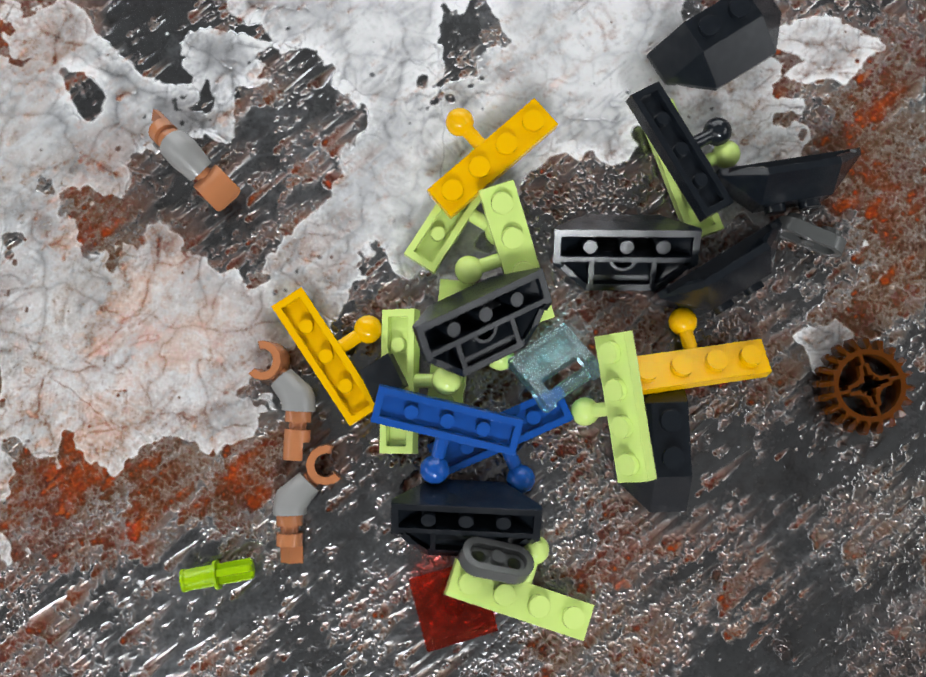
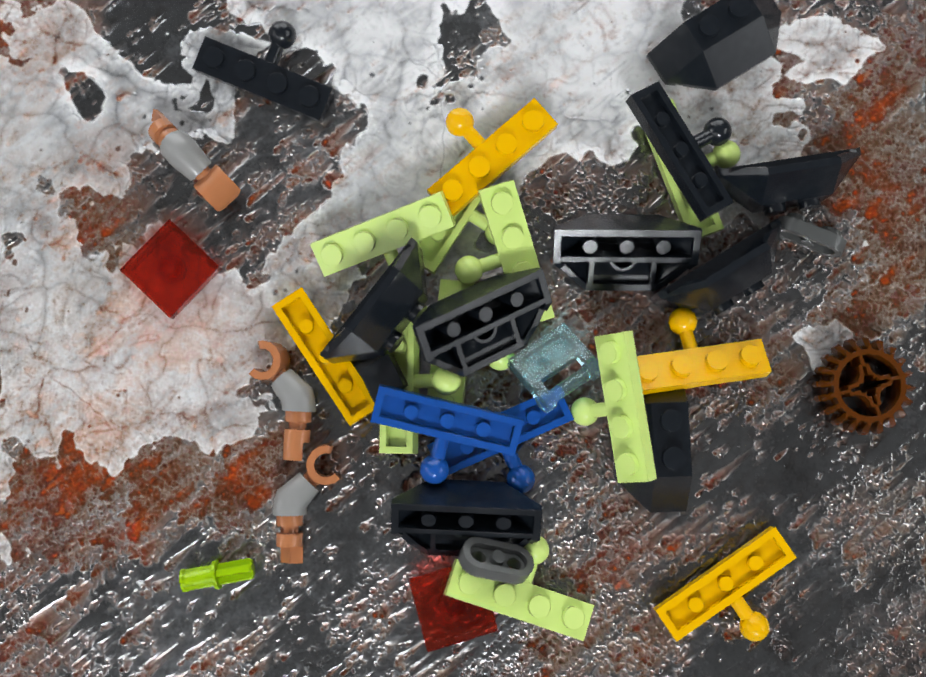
none -> clear red plate [120,219,223,319]
none -> black plate [192,21,335,123]
none -> yellowish green plate [310,191,456,277]
none -> black wedge [319,237,428,364]
none -> yellow plate [653,526,797,642]

